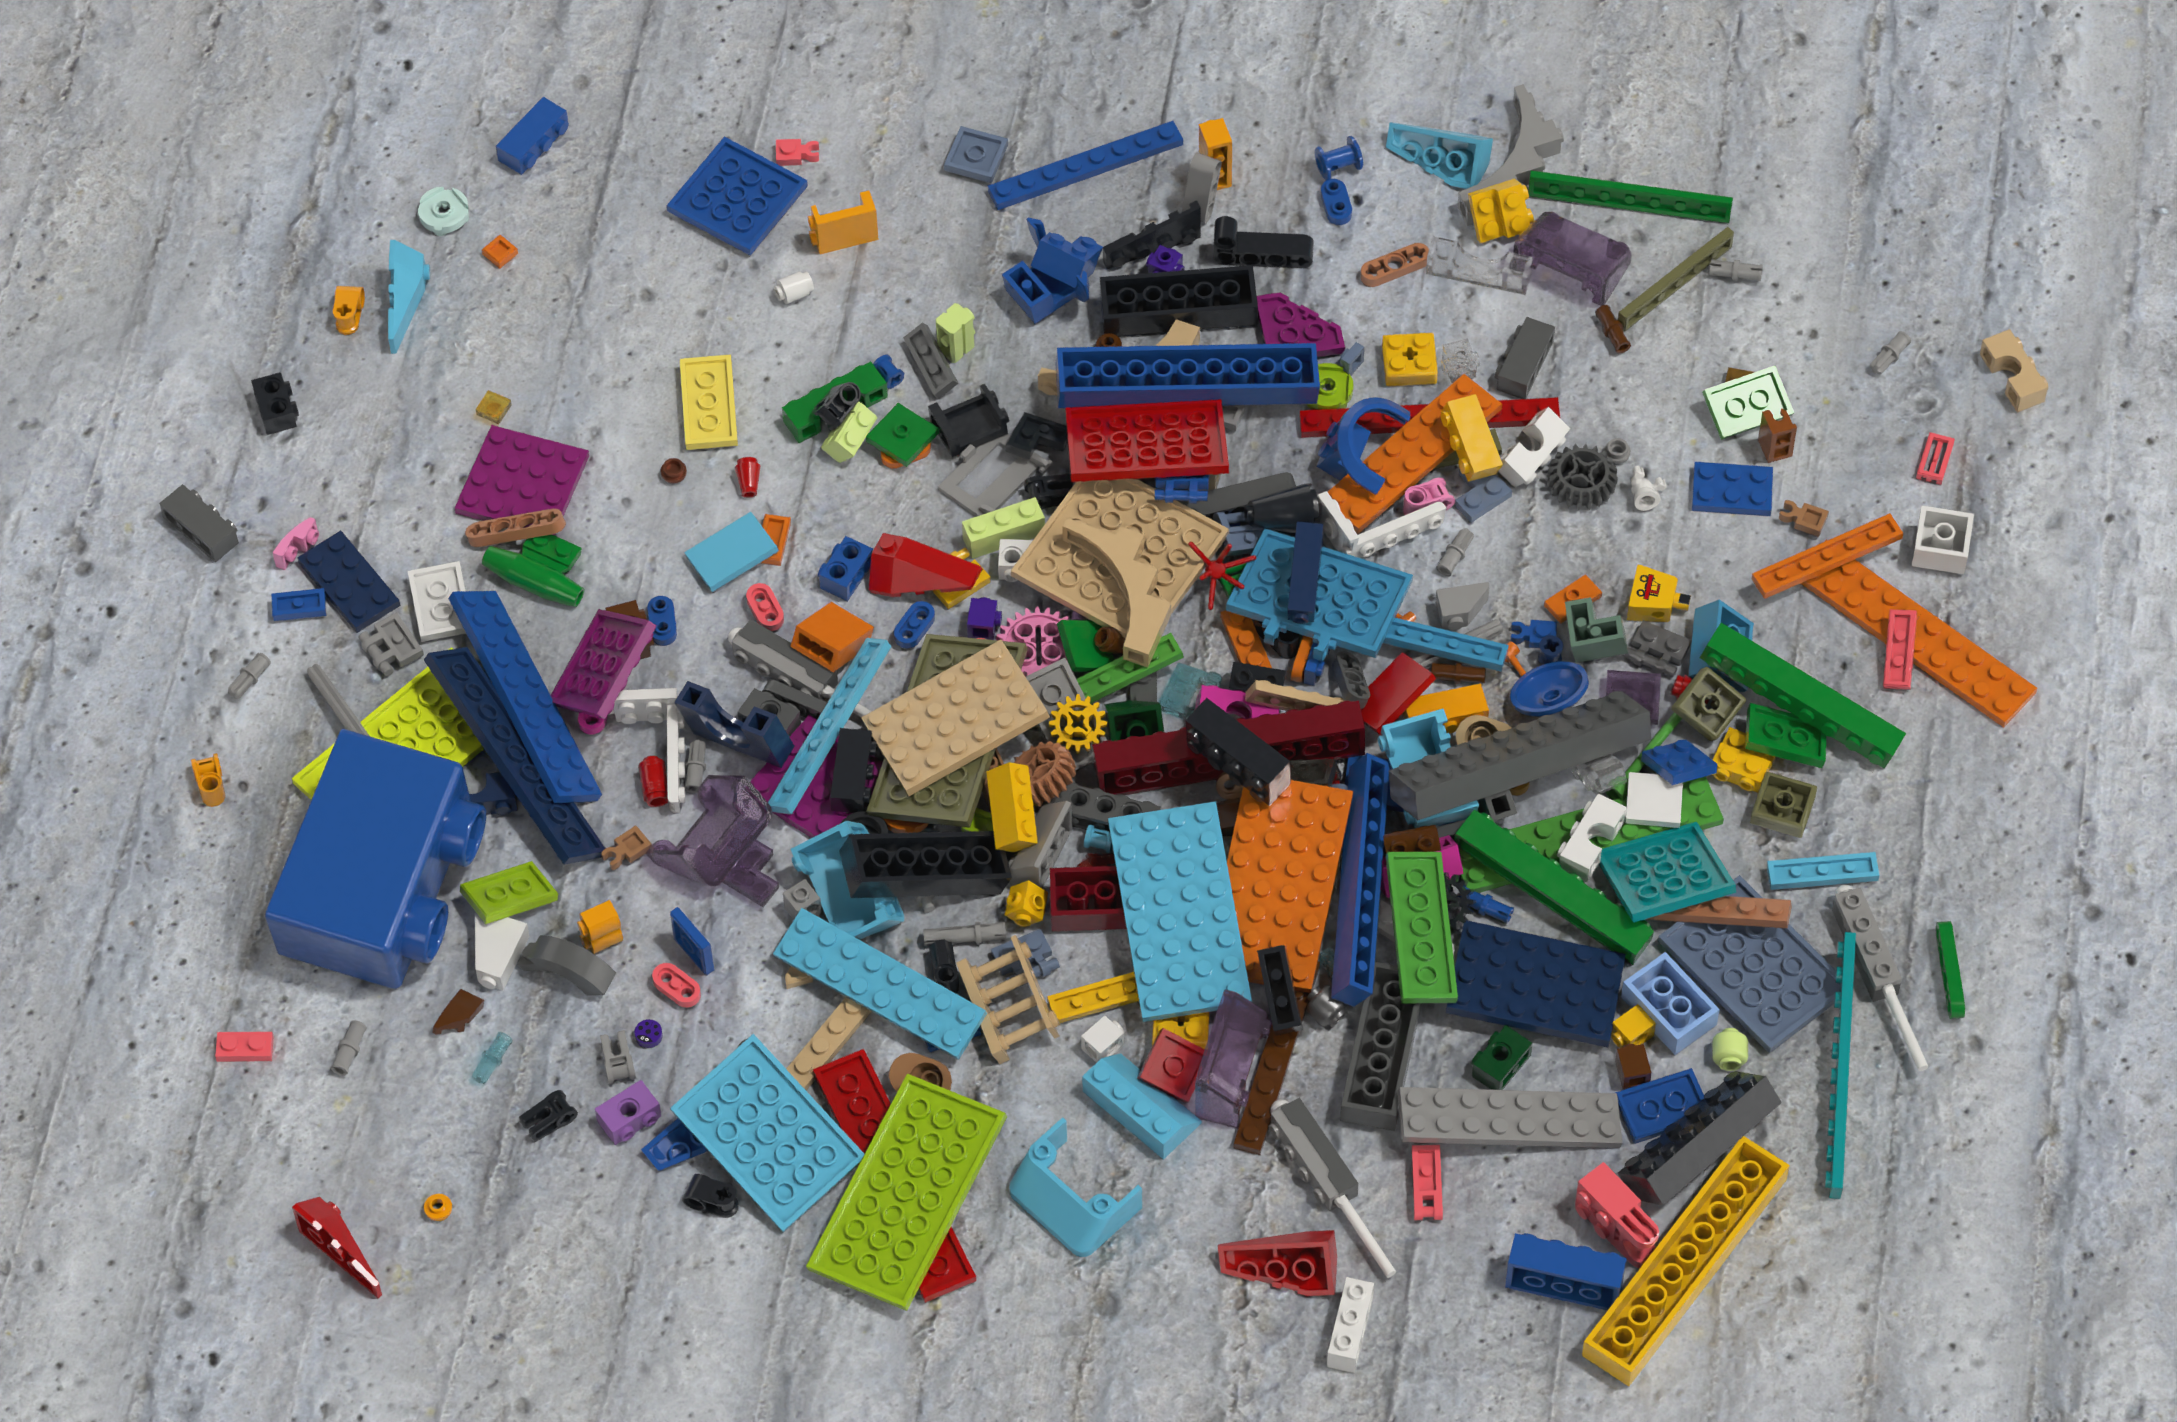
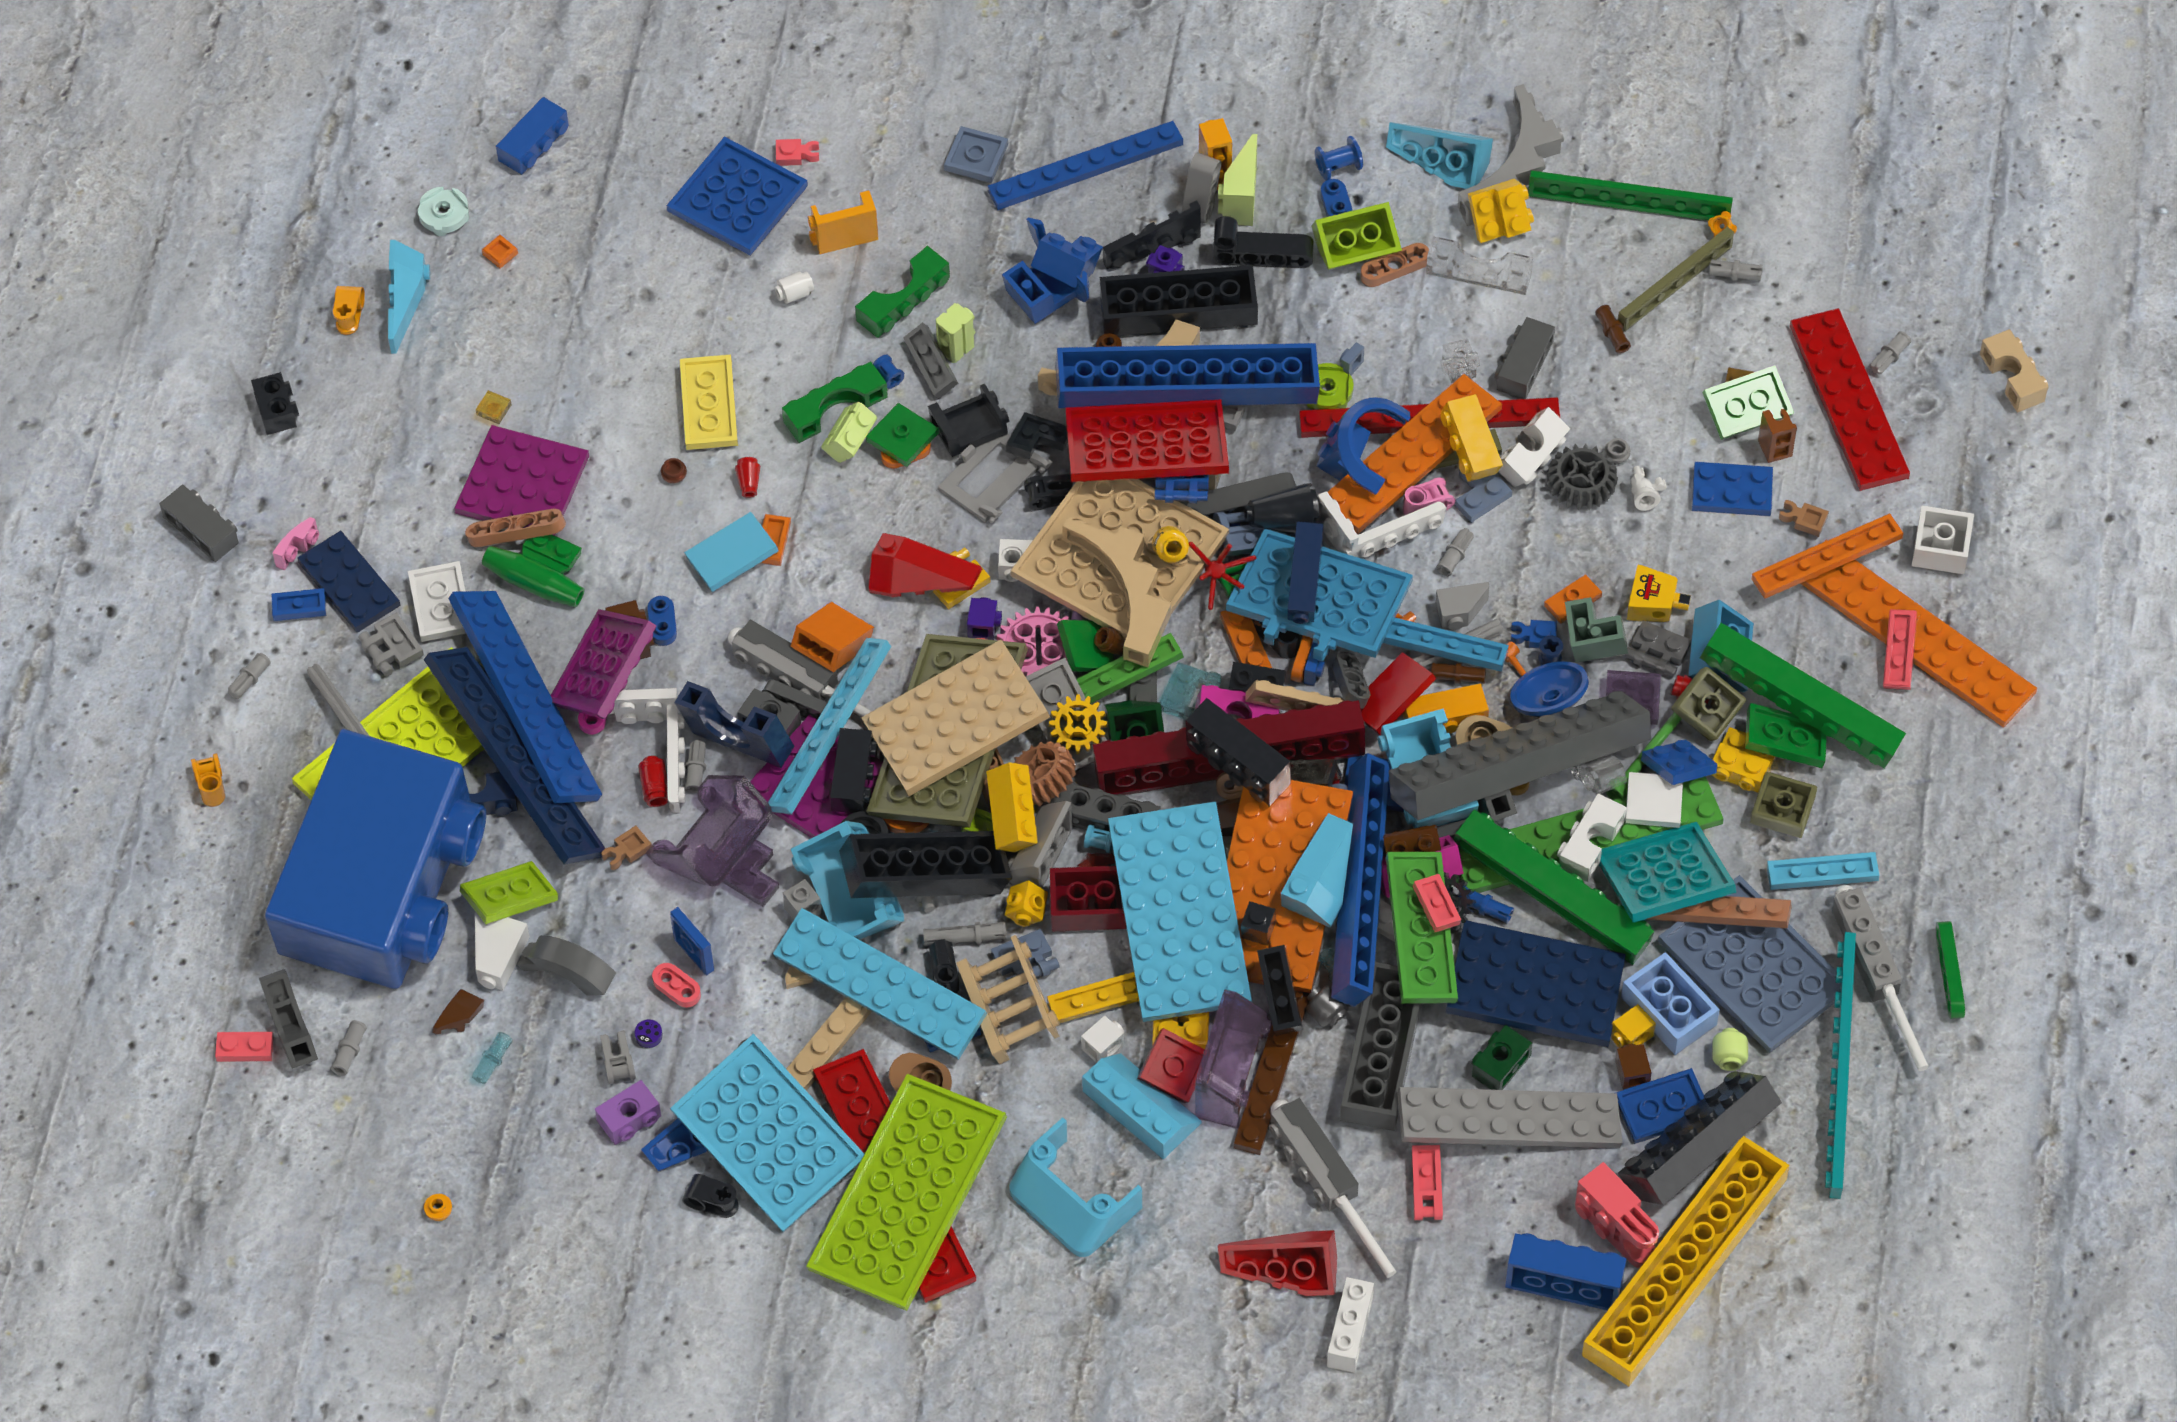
red wedge [292,1197,382,1299] -> none
black piece [519,1090,578,1142] -> none
light orange brick [577,900,623,954] -> none
coral plate [746,583,784,631] -> none
black piece [812,382,861,431] -> none
blue brick [818,536,873,602] -> none
blue plate [894,601,935,649] -> none
yellowish green brick [962,497,1045,559] -> none
magenta plate [1257,292,1345,357] -> none
yellow brick [1382,333,1438,386] -> none
clear purple windscreen [1512,212,1632,306] -> none
coral tile [1916,432,1955,485] -> none
none -> dark grey arch [259,969,318,1069]
none -> green arch [855,245,950,338]
none -> yellow head [1152,526,1189,563]
none -> yellowish green slope [1218,134,1257,226]
none -> black brick [1241,901,1276,946]
none -> medium azure wedge [1281,813,1353,928]
none -> lime slope [1311,202,1402,270]
none -> coral plate [1413,874,1461,932]
none -> light orange plate [1708,211,1737,237]
none -> red plate [1790,308,1910,491]

